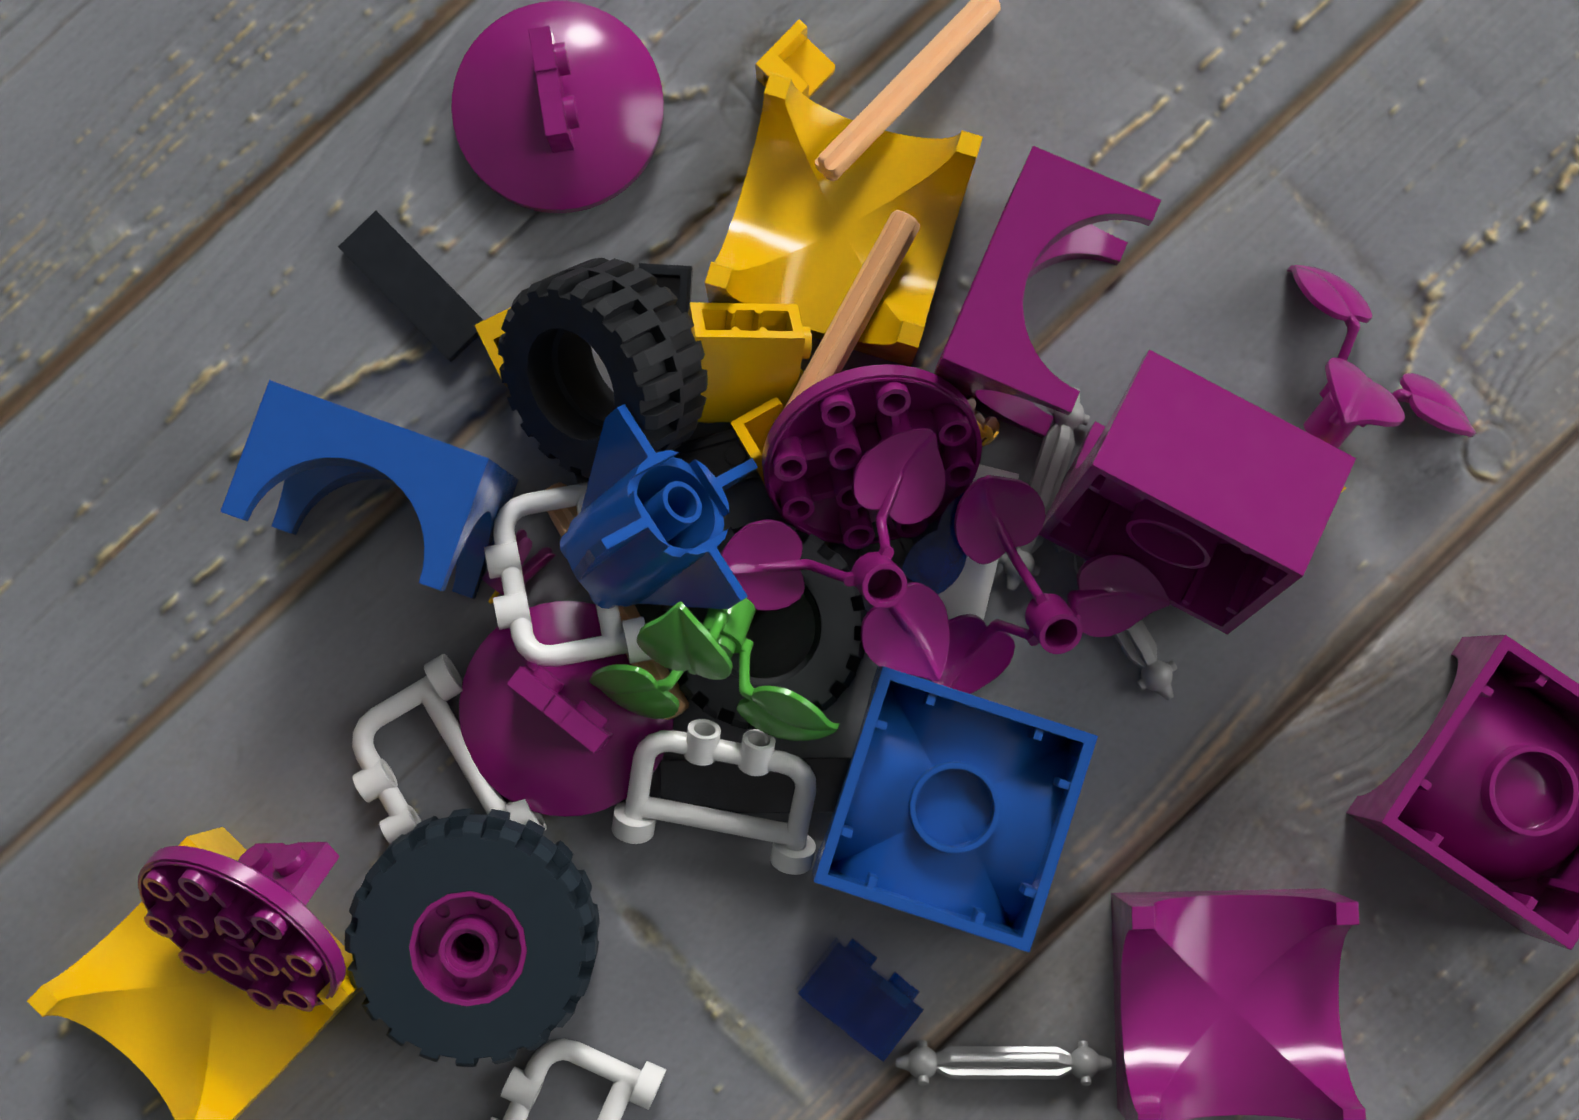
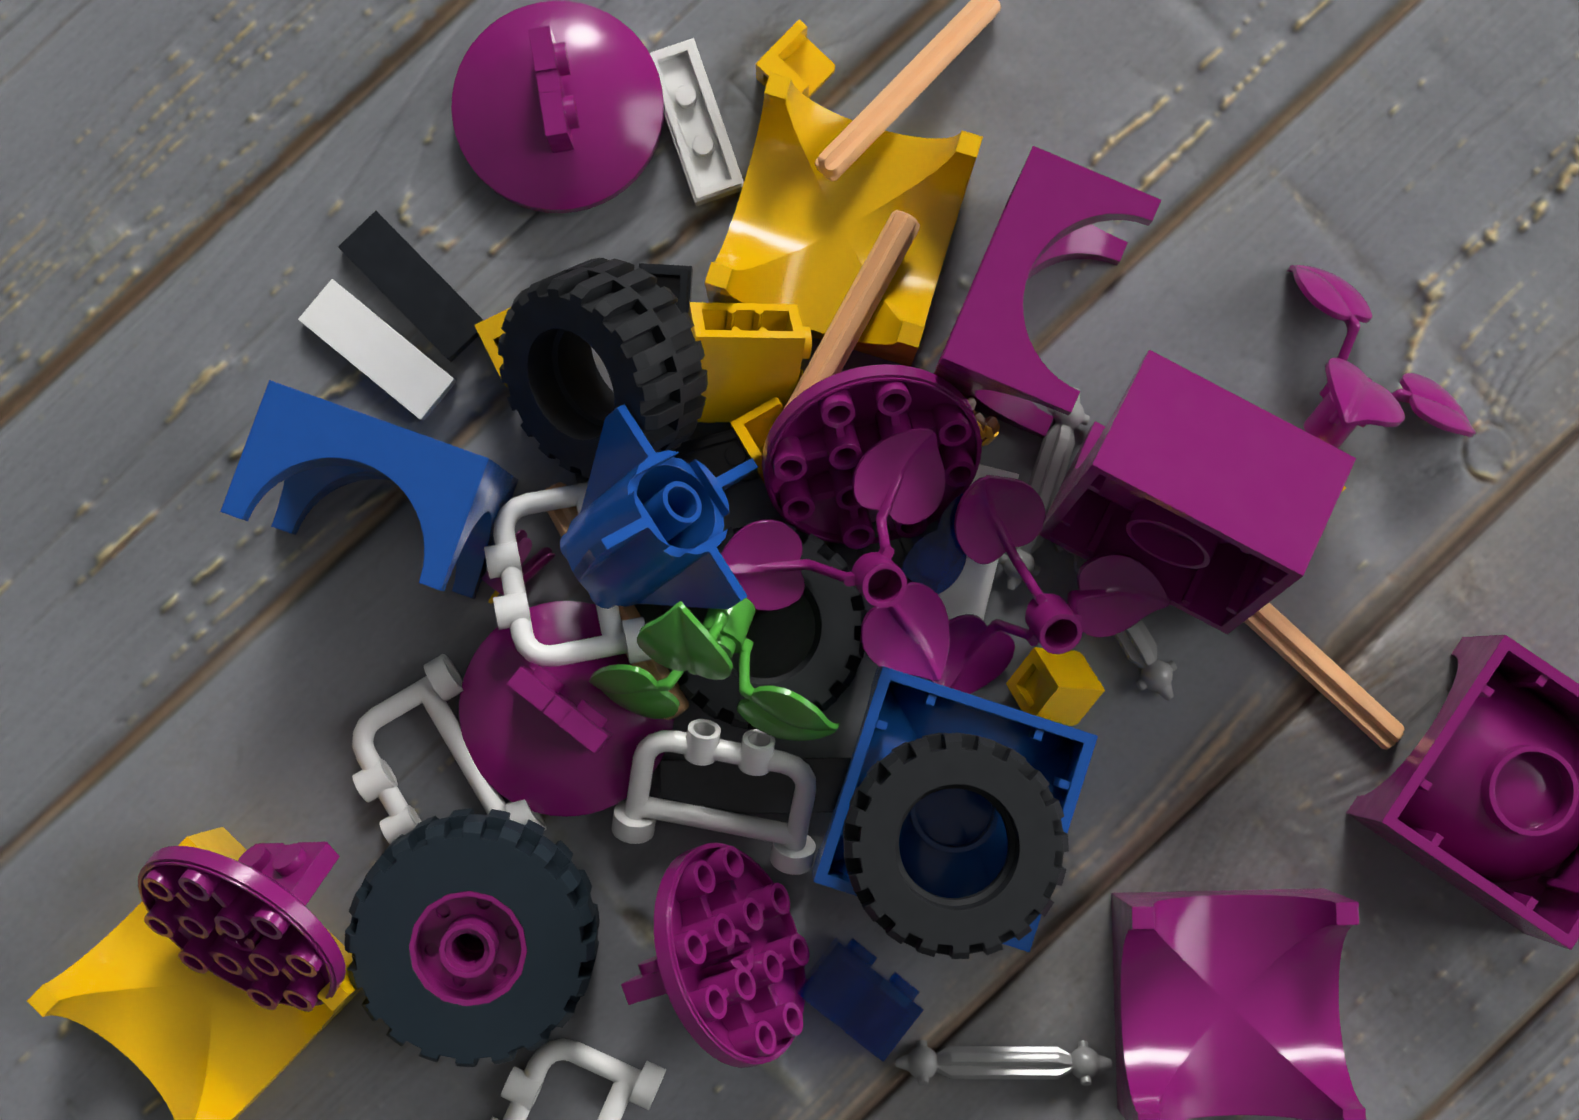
none -> white tile [298,279,457,422]
none -> magenta bracket [621,843,810,1068]
none -> white tile [650,38,744,207]
none -> black tyre [843,732,1069,959]
none -> yellow panel [1006,647,1105,726]
none -> light nougat axle [1244,603,1405,750]

